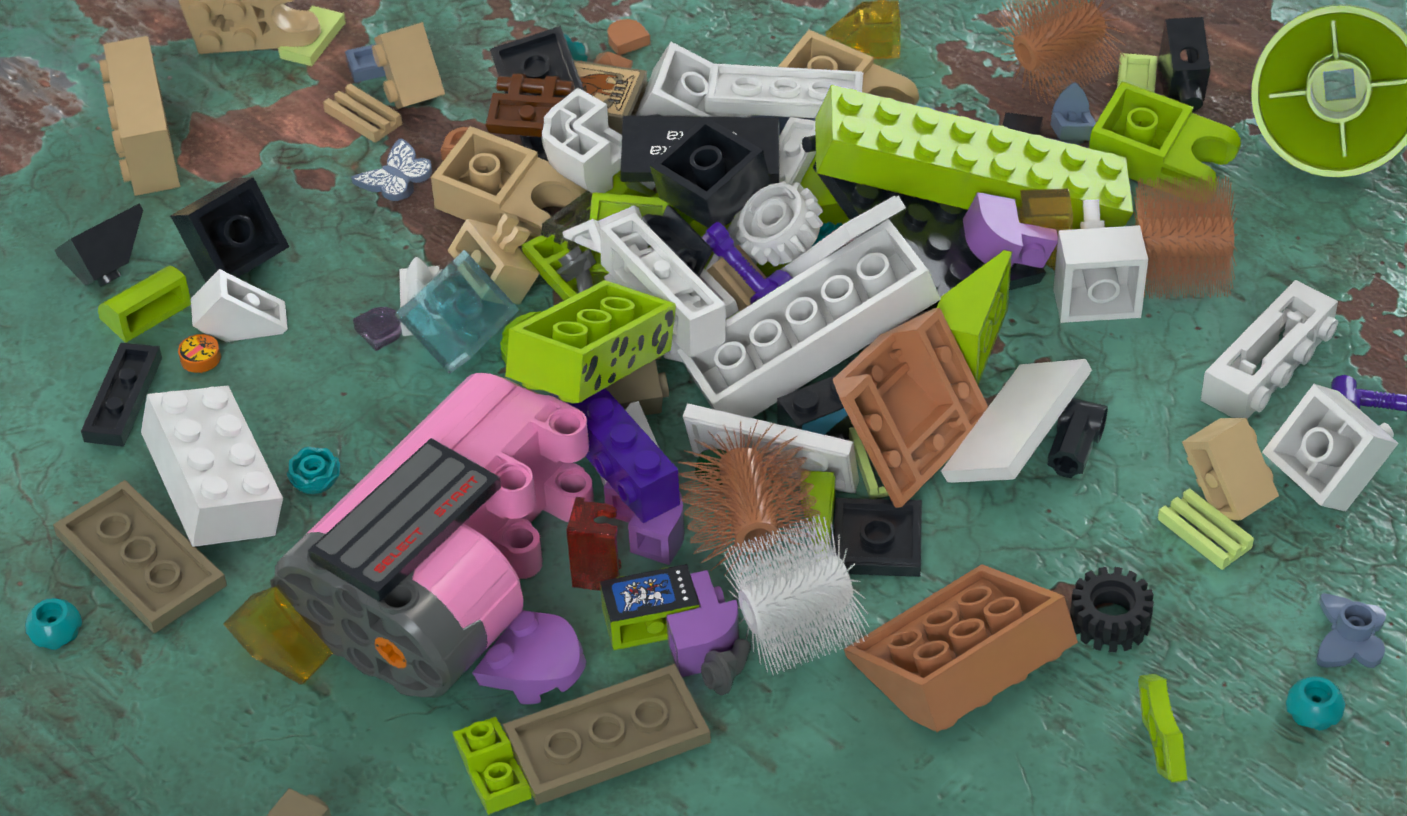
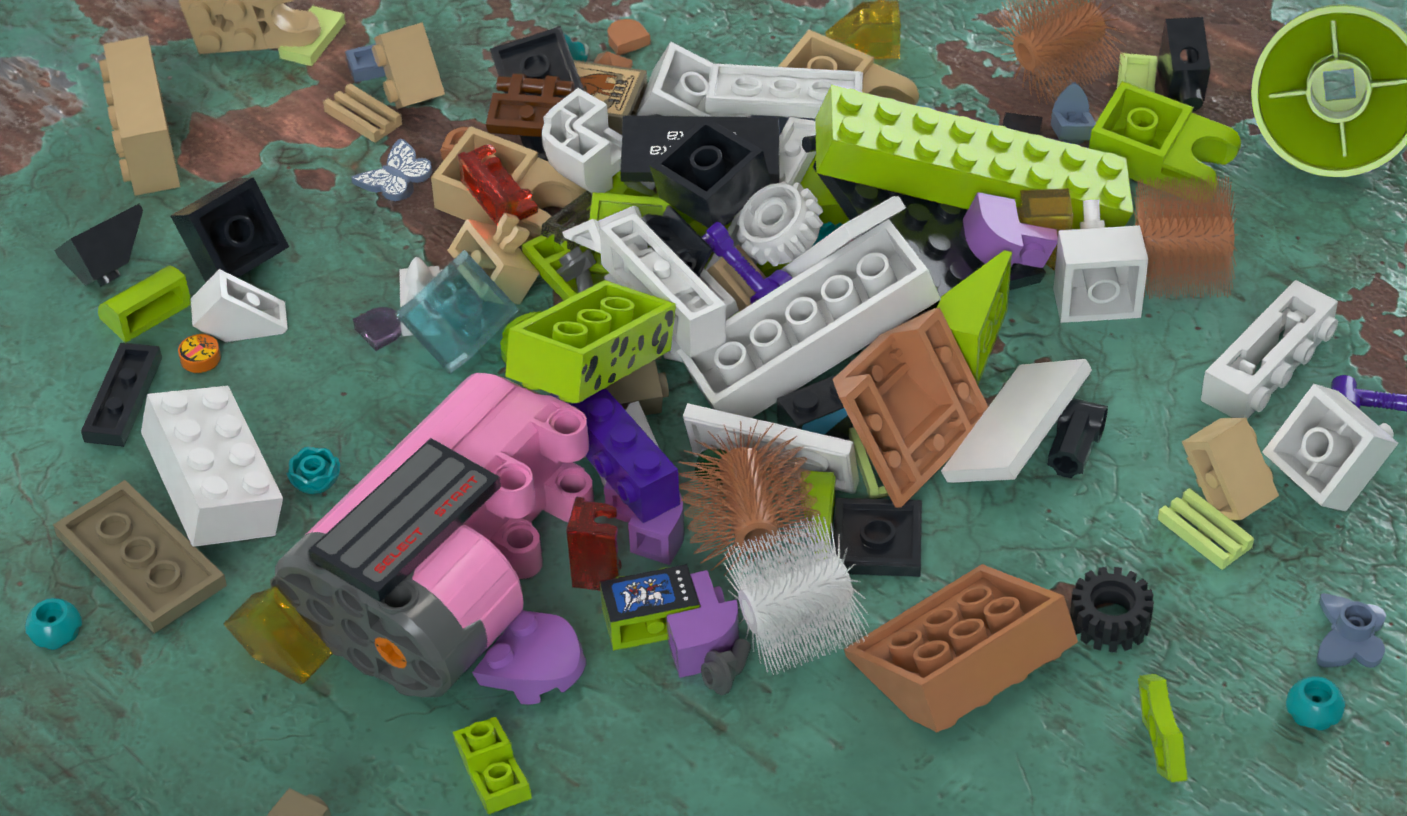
dark tan plate [503,664,711,805] -> none
none -> clear red hinge [458,144,538,226]

